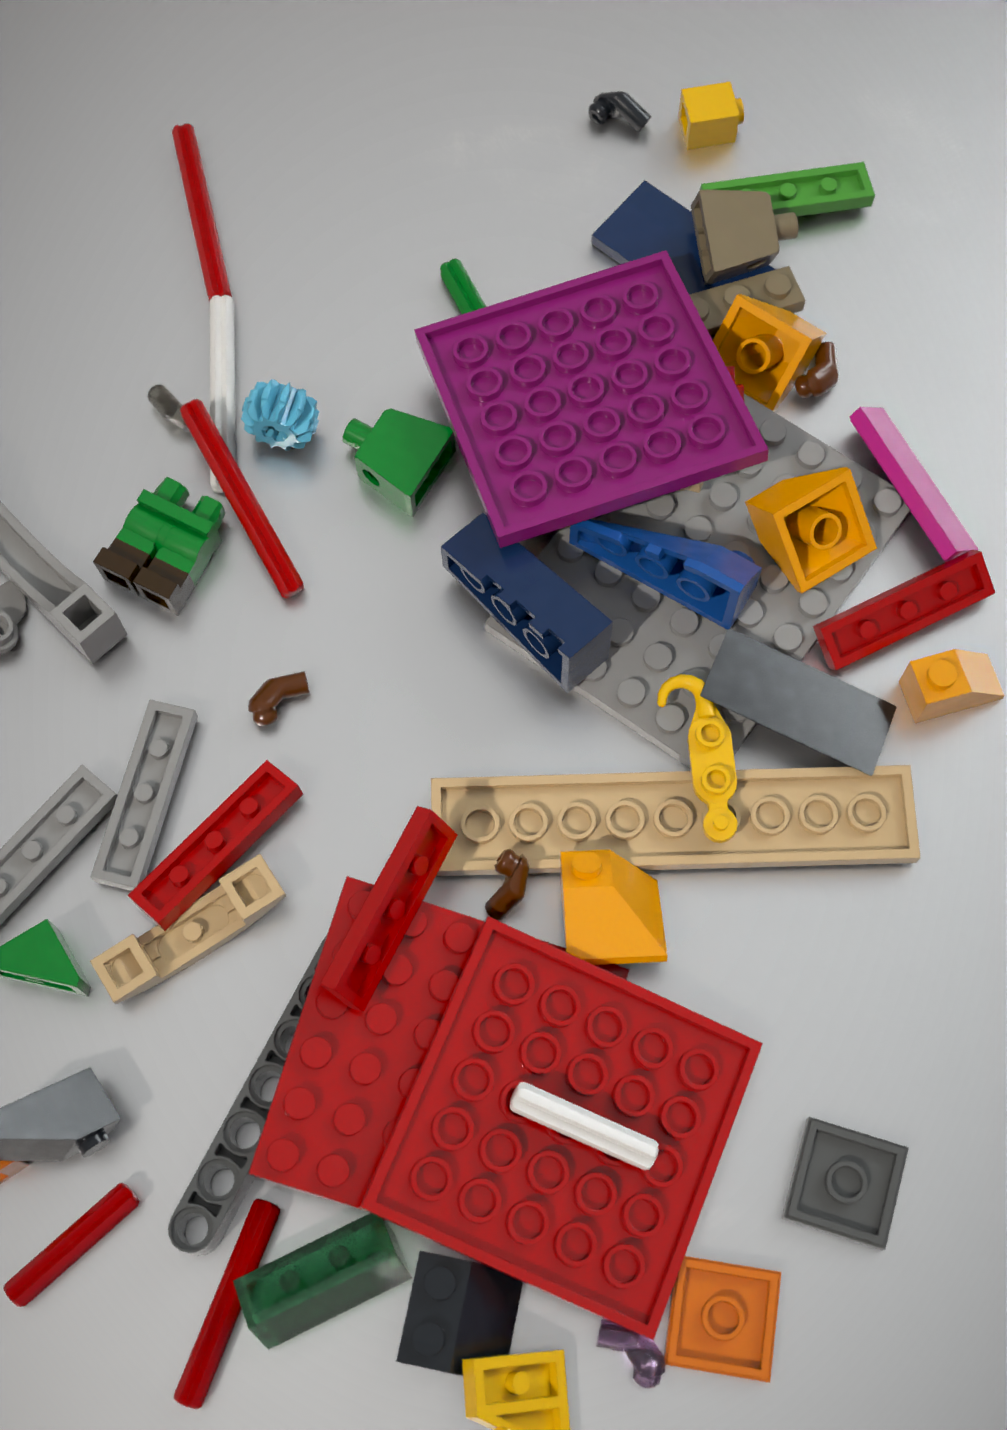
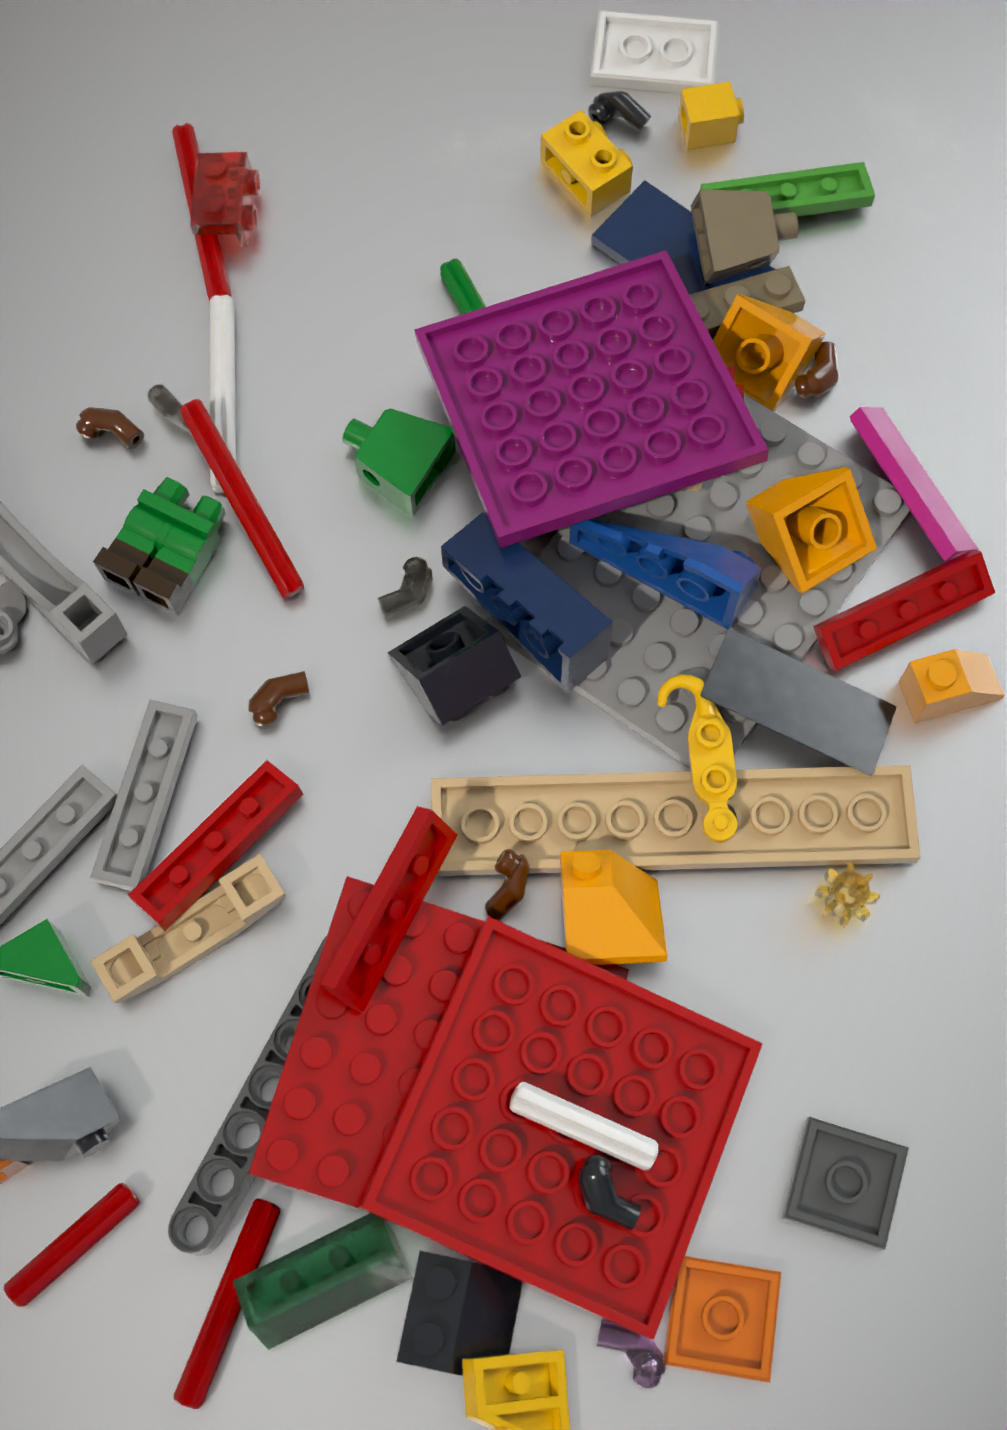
medium azure gear [241,379,319,451] -> none
none -> reddish brown arm [76,407,144,449]
none -> clear red bracket [190,152,260,247]
none -> clear smoke arm [377,557,433,619]
none -> black slope [387,606,522,726]
none -> yellow brick [540,110,633,217]
none -> black arm [578,1155,641,1230]
none -> white tile [590,10,719,94]
none -> clear yellow gear [815,863,880,928]

